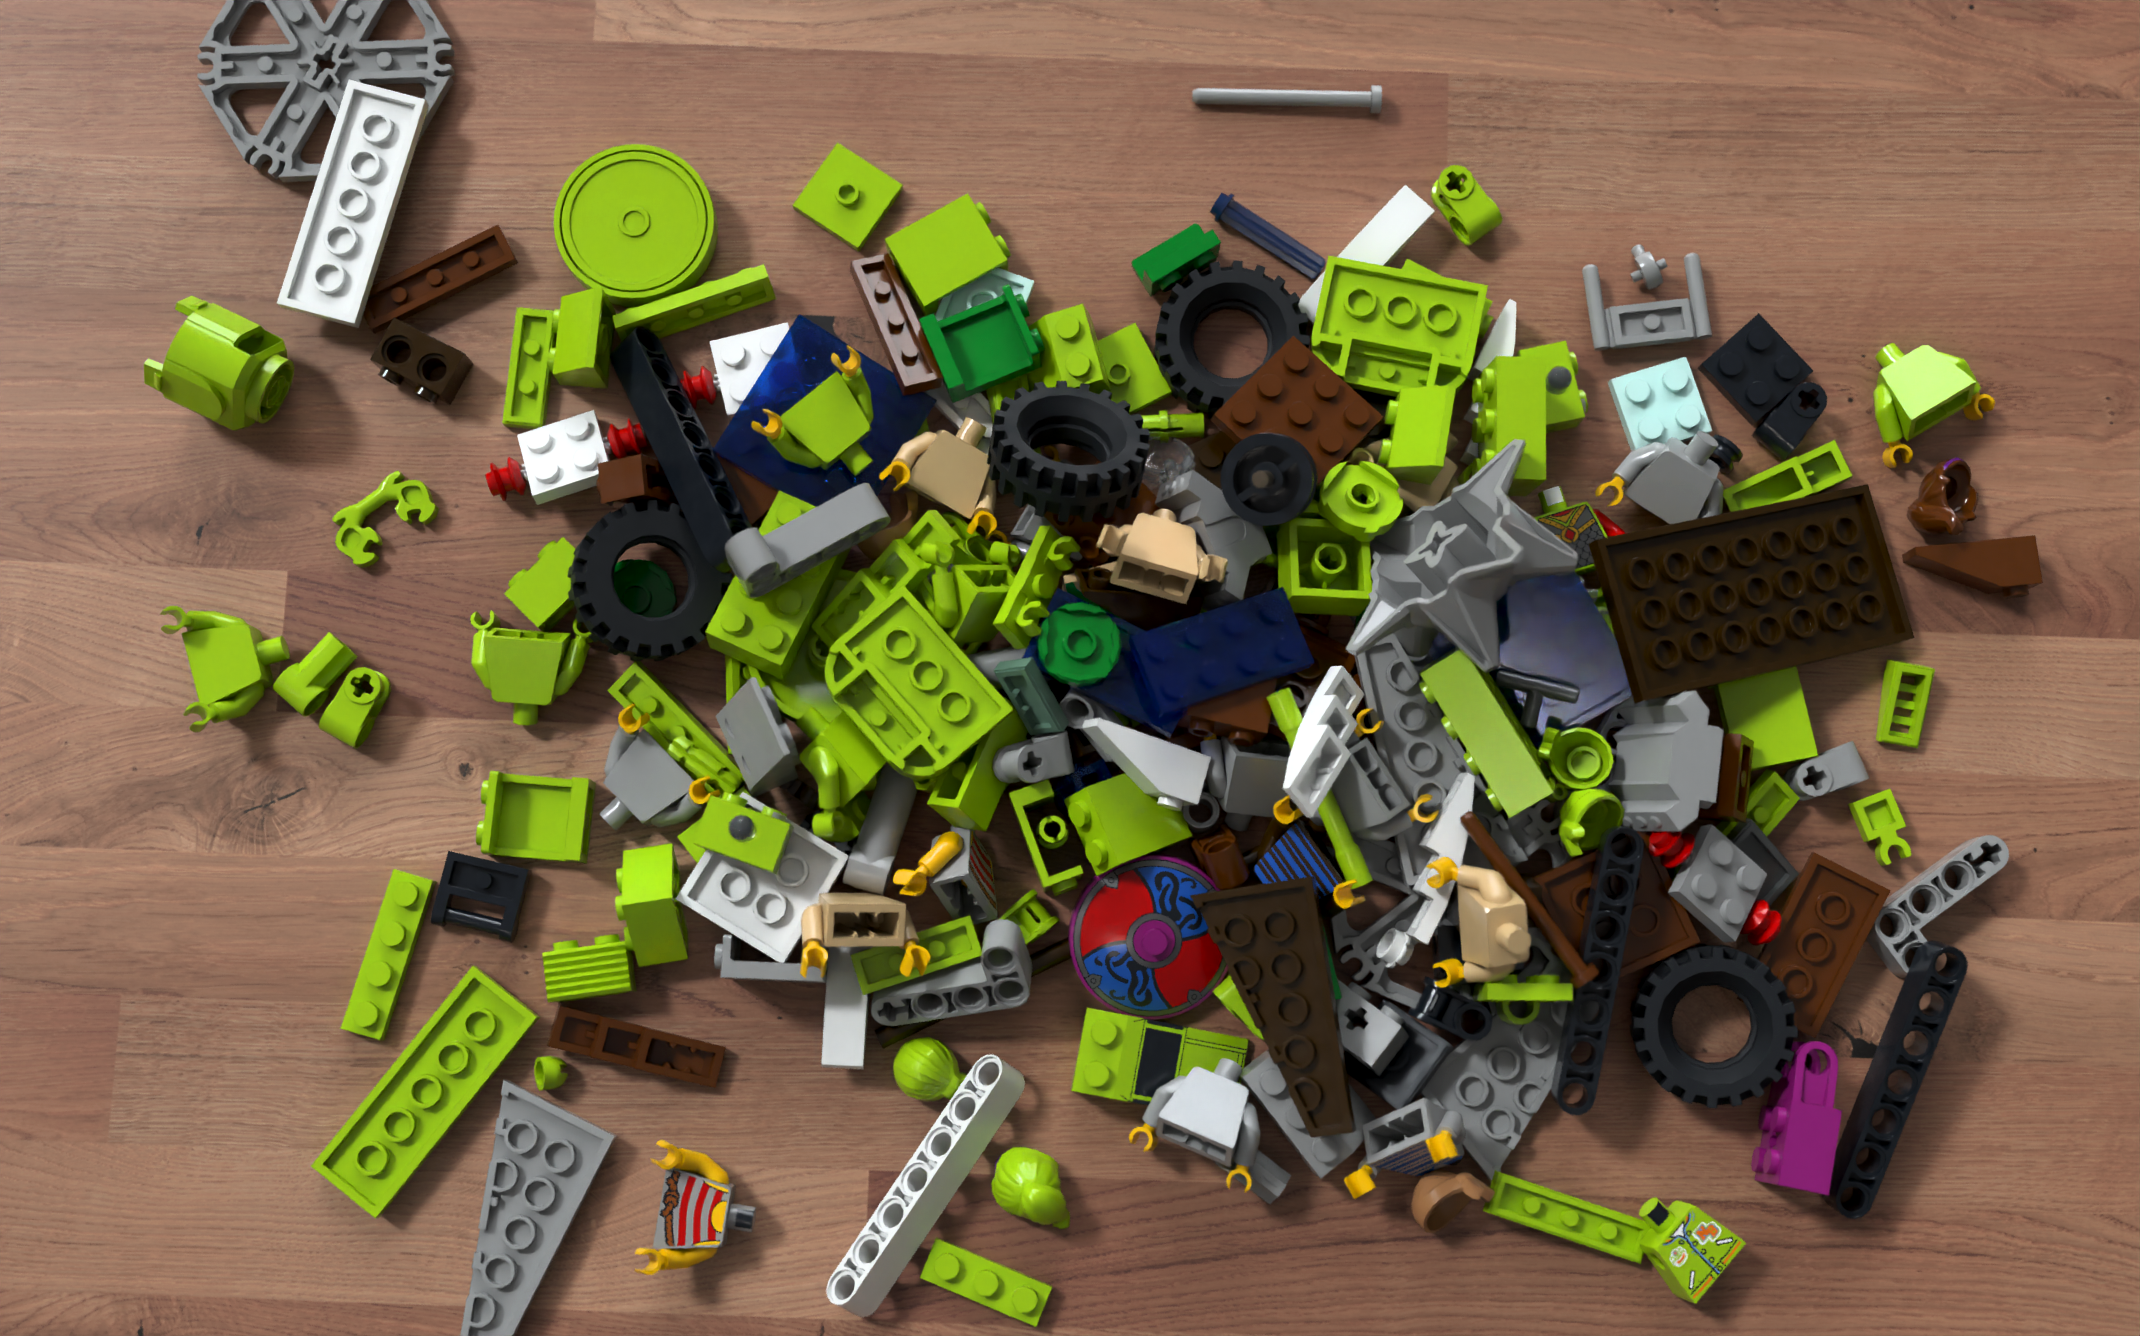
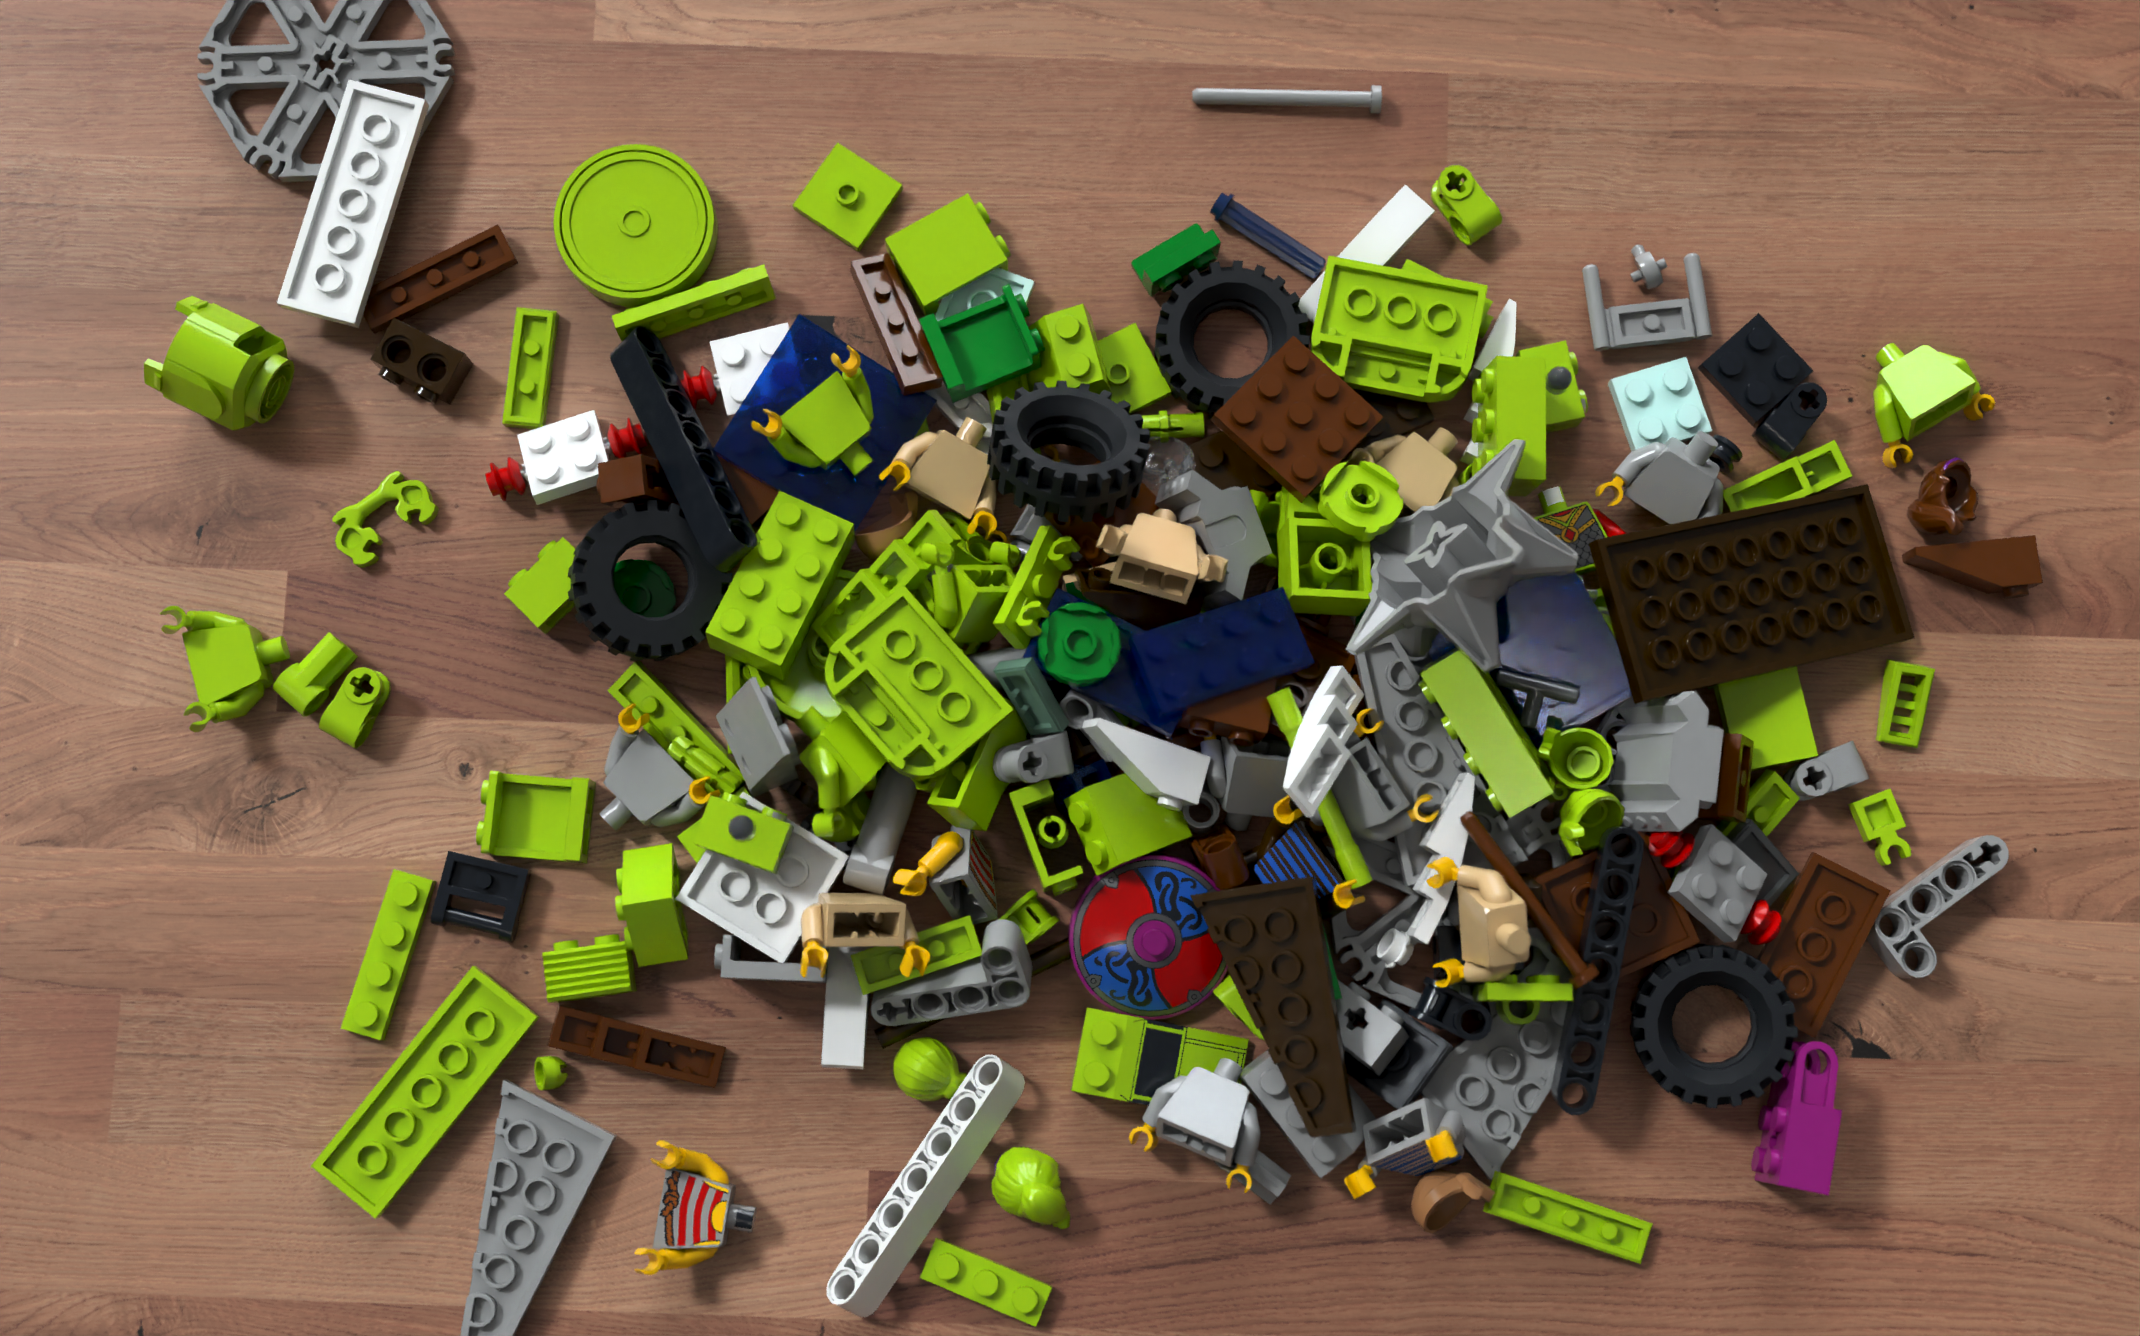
lime torso [470,610,593,725] -> none
lime slope [548,288,616,389] -> none
light grey beam [725,483,891,598] -> none
black wheel [1221,433,1318,526] -> none
lime slope [1378,385,1456,485] -> none
lime torso [1639,1197,1746,1304] -> none
black beam [1822,940,1968,1219] -> none

